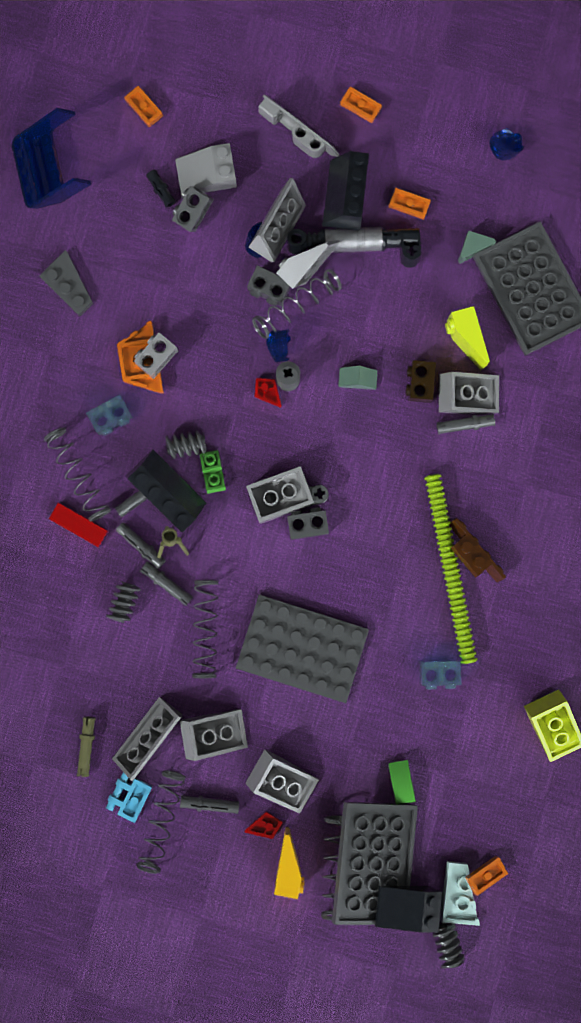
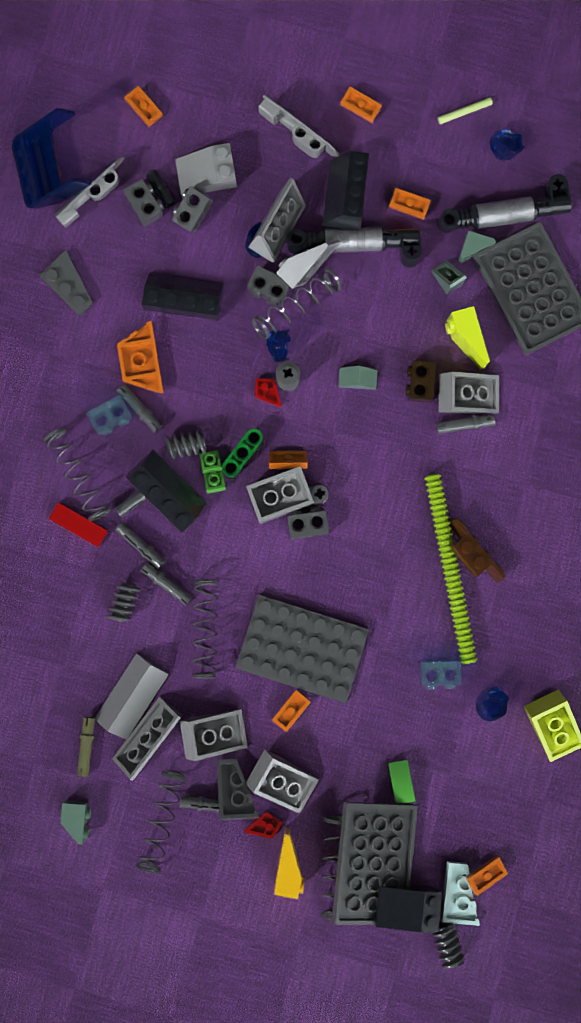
medium azure plate [106,772,153,823] -> none
light grey brick [134,332,178,379] -> none
olive plant [157,526,189,558] -> none
none -> light grey panel [54,156,125,228]
none -> sand green slope [60,800,91,845]
none -> light grey slope [95,653,169,740]
none -> dark grey pin [117,384,163,434]
none -> dark grey brick [123,179,164,227]
none -> black slope [142,272,224,321]
none -> dark grey wing [217,759,259,821]
none -> green beam [222,429,263,478]
none -> orange plate [269,451,307,469]
none -> orange plate [271,690,311,733]
none -> sand green slope [431,261,466,295]
none -> yellowish green bar [438,97,492,124]
none -> piece [438,174,571,233]
none -> clear blue hair [475,687,509,722]

